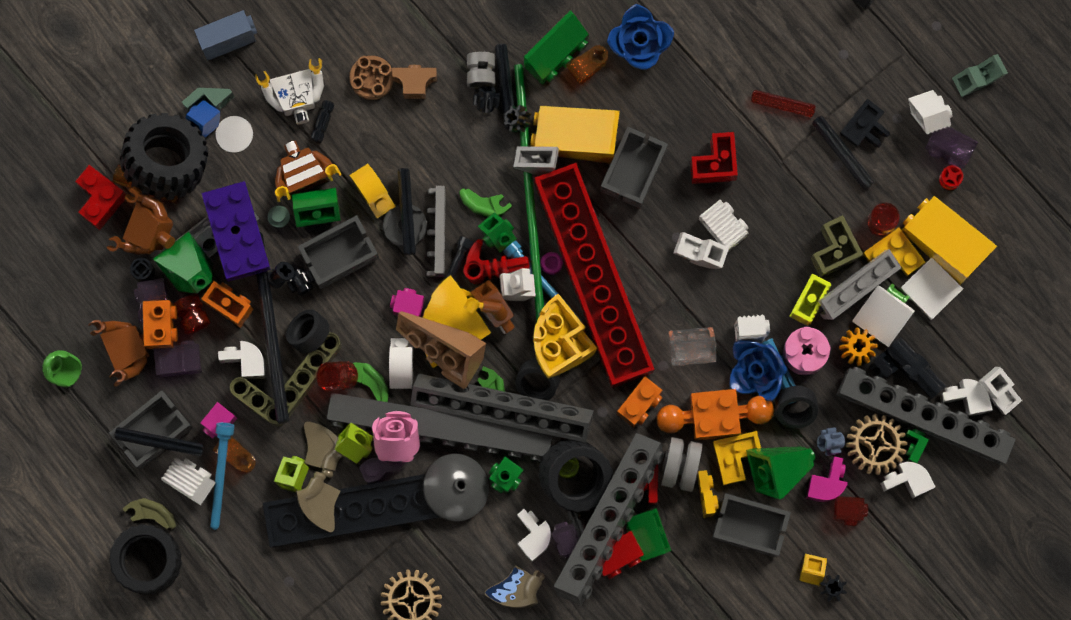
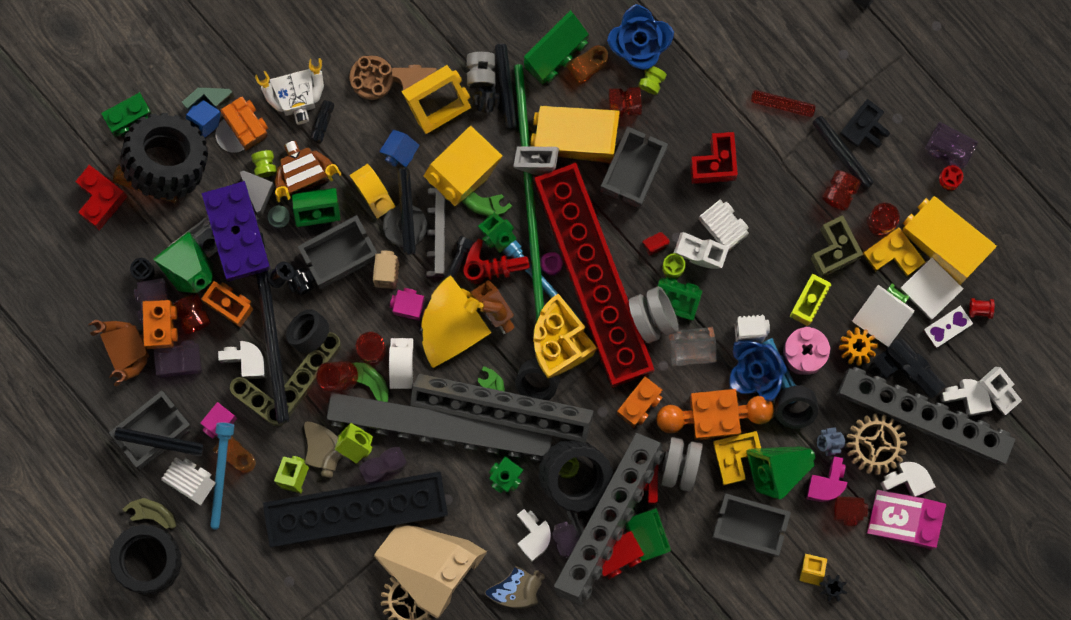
bright green hair [42,350,82,387] -> none
dark orange torso [107,187,175,255] -> none
sand blue brick [194,10,257,61] -> none
dark tan arm [296,472,340,532] -> none
bright pink brick [372,411,420,463] -> none
medium nougat wedge [396,311,486,389] -> none
dark grey dish [423,454,489,521] -> none
white brick [500,268,535,301] -> none
black gear [504,105,532,133] -> none
yellow plate [697,470,719,518] -> none
light grey fence [818,249,902,319] -> none
green bracket [905,429,929,463] -> none
white brick [908,90,952,134] -> none
sand green slope [952,54,1008,97] -> none
none -> green bracket [101,92,152,137]
none -> orange brick [220,96,268,151]
none -> light grey slope [240,171,275,217]
none -> lime wheel [251,150,277,178]
none -> clear red wheel [356,332,386,365]
none -> tan brick [373,251,400,289]
none -> tan wedge [374,524,487,619]
none -> blue brick [380,130,420,167]
none -> yellow window [401,65,471,134]
none -> yellow slope [424,126,502,206]
none -> clear red wheel [609,87,642,117]
none -> light grey wheel [629,286,679,344]
none -> lime wheel [638,66,667,95]
none -> red slope [643,232,670,255]
none -> green bracket [658,277,703,321]
none -> lime wheel [662,253,685,279]
none -> clear red wheel [822,170,861,211]
none -> dark pink slope [867,490,946,550]
none -> white tile [923,306,973,349]
none -> red bush [969,298,995,319]

